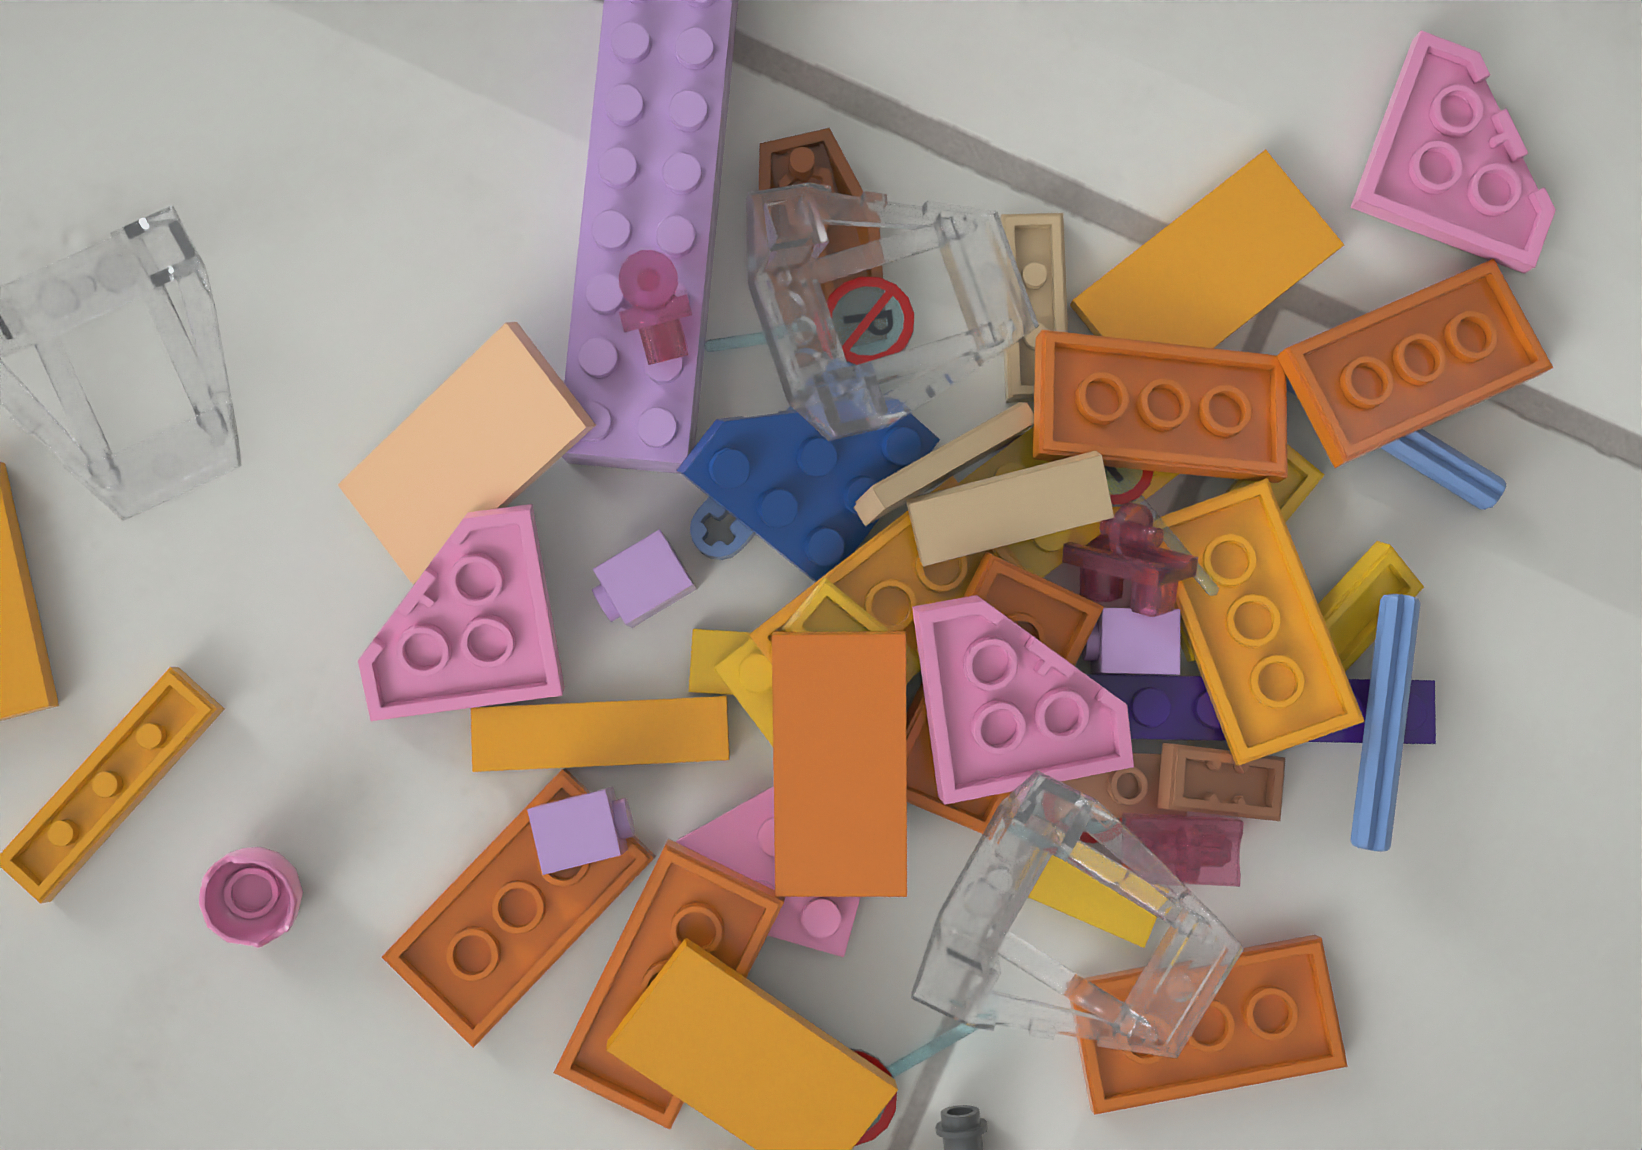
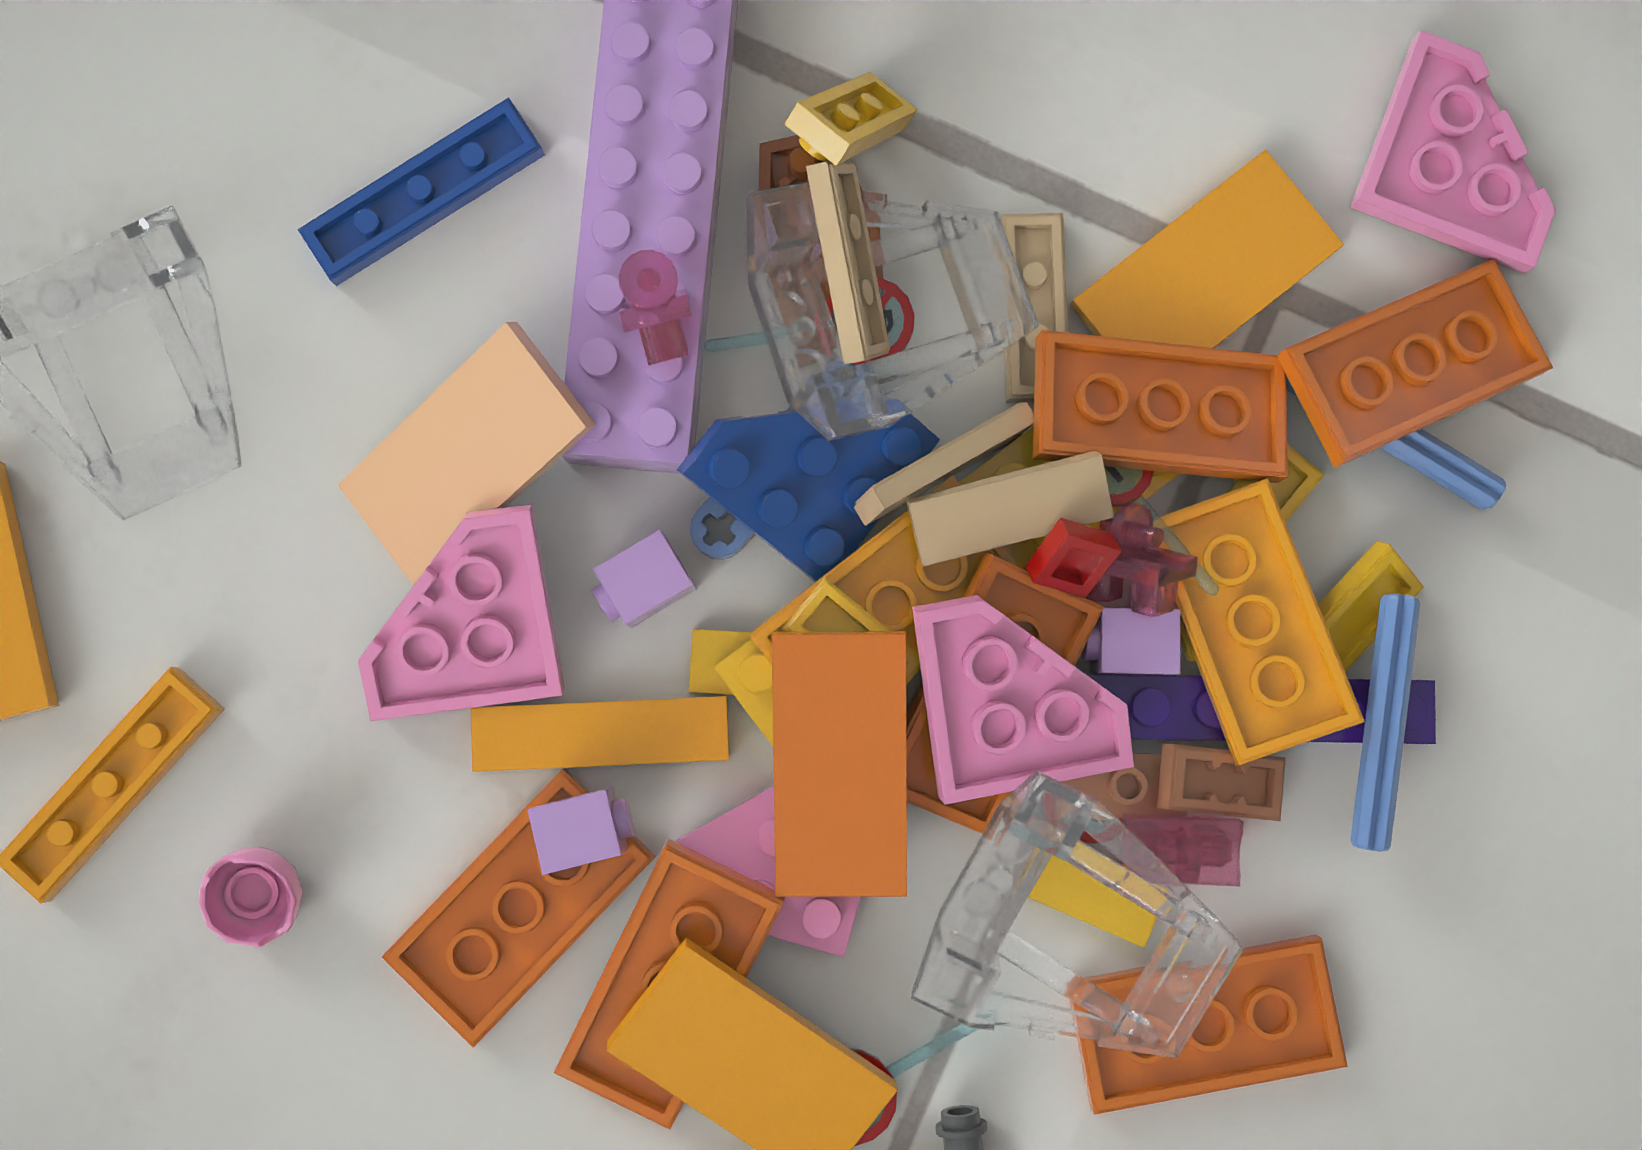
none -> blue tile [297,97,545,286]
none -> yellow plate [785,72,917,166]
none -> tan tile [806,161,890,364]
none -> red plate [1025,518,1122,598]

